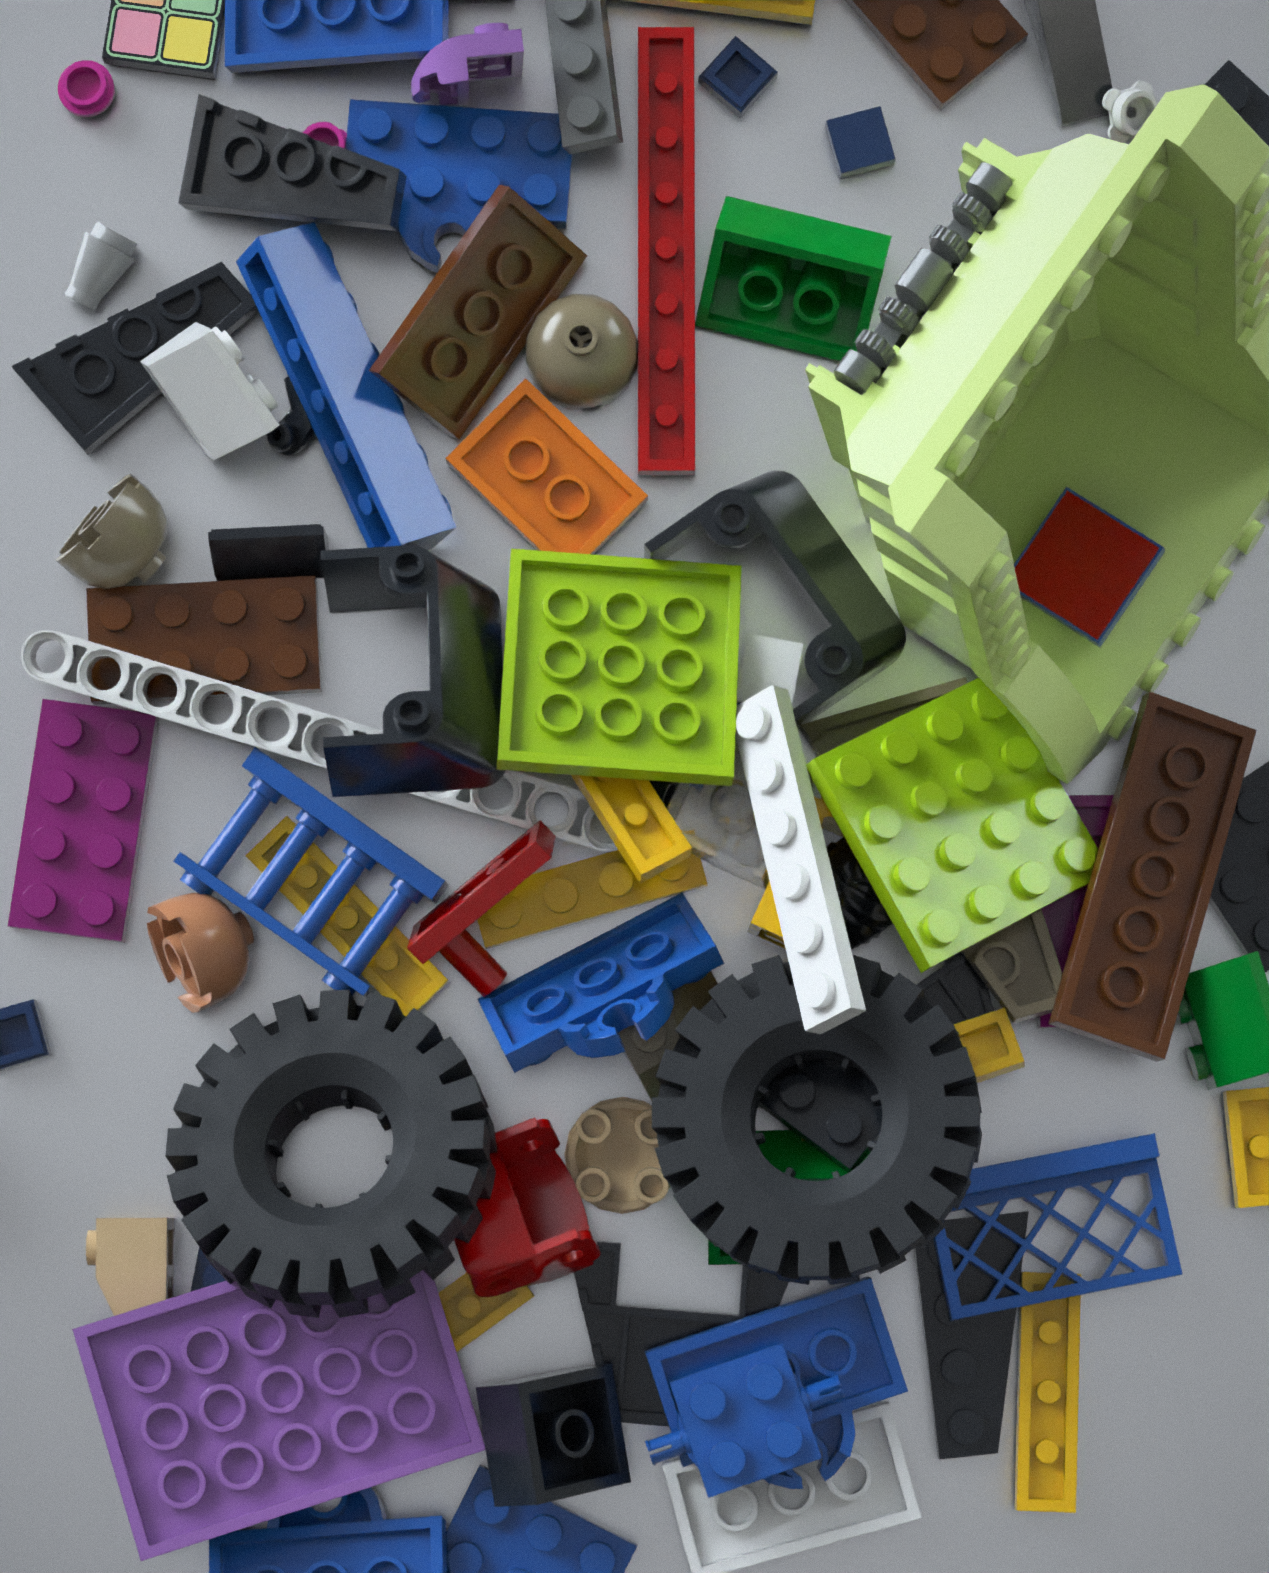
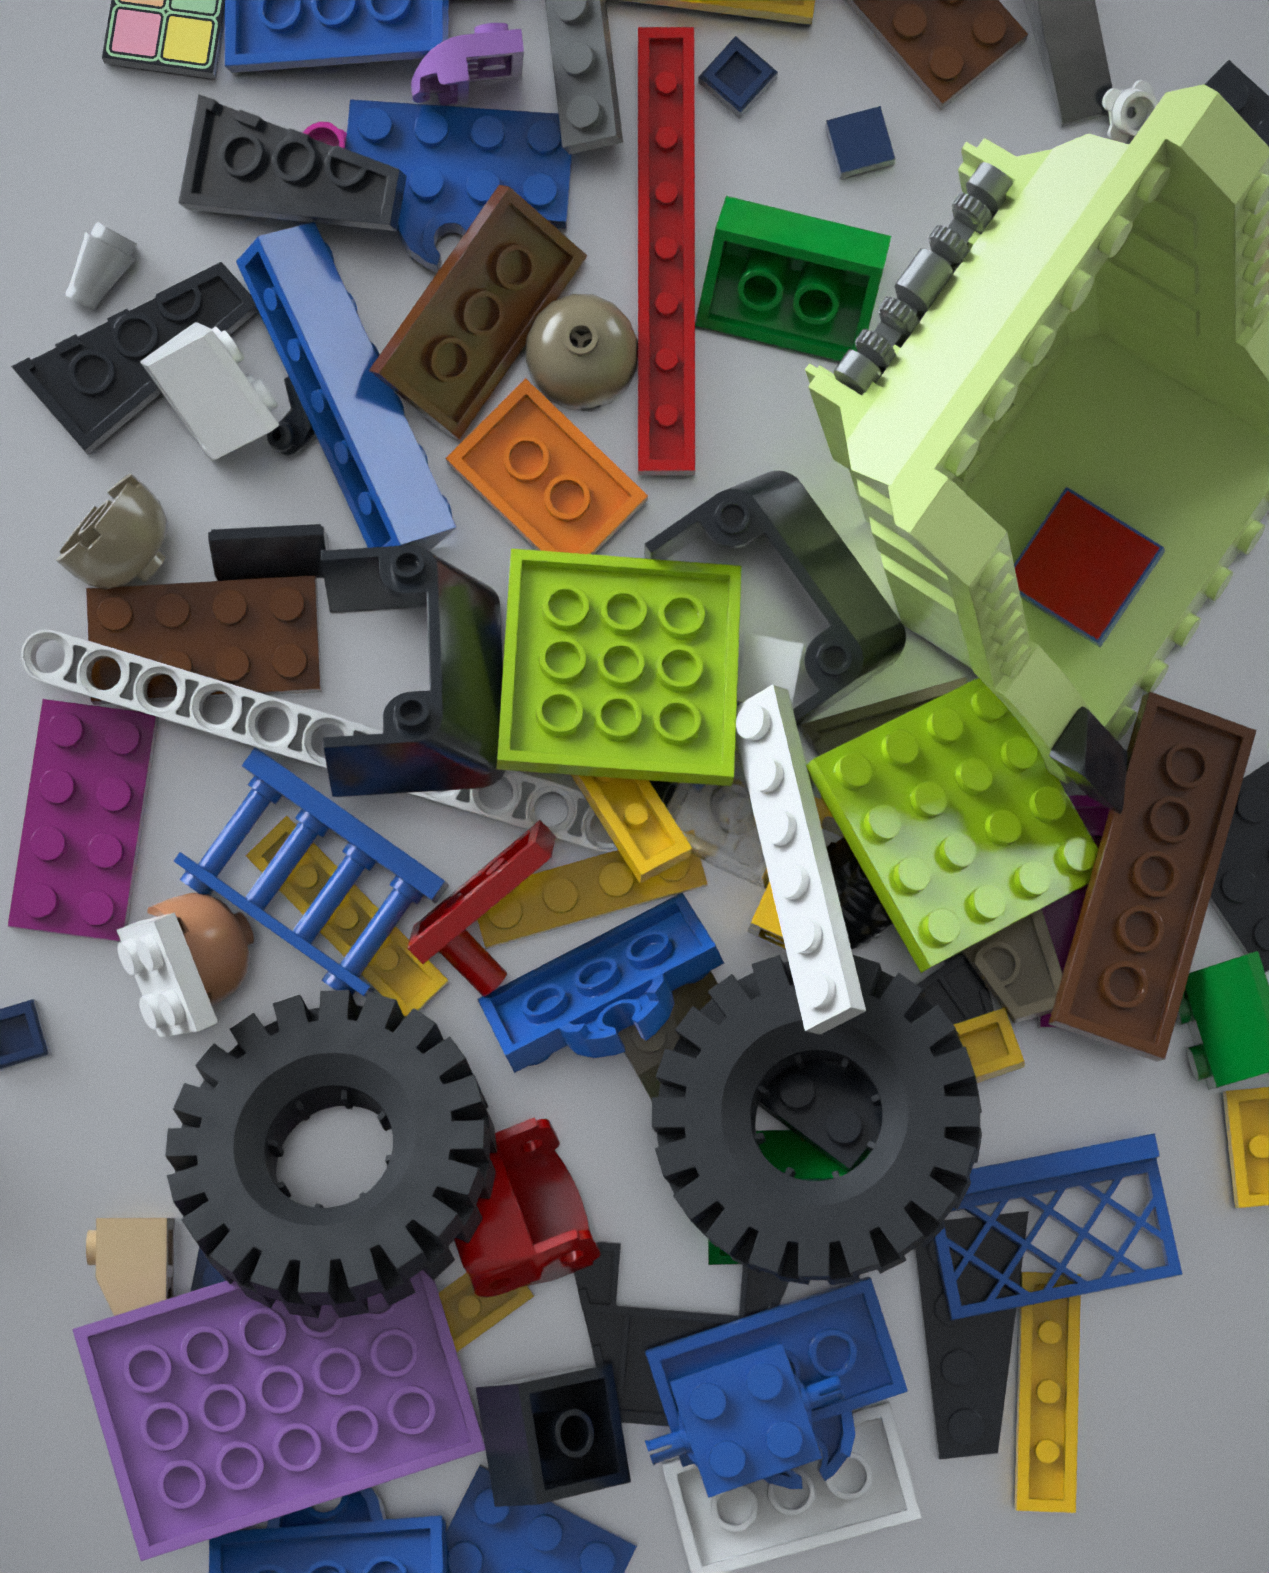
dark pink plate [58,60,115,117] -> none
tan dish [564,1097,670,1214] -> none
none -> white plate [117,912,218,1038]
none -> black slope [1049,706,1128,814]

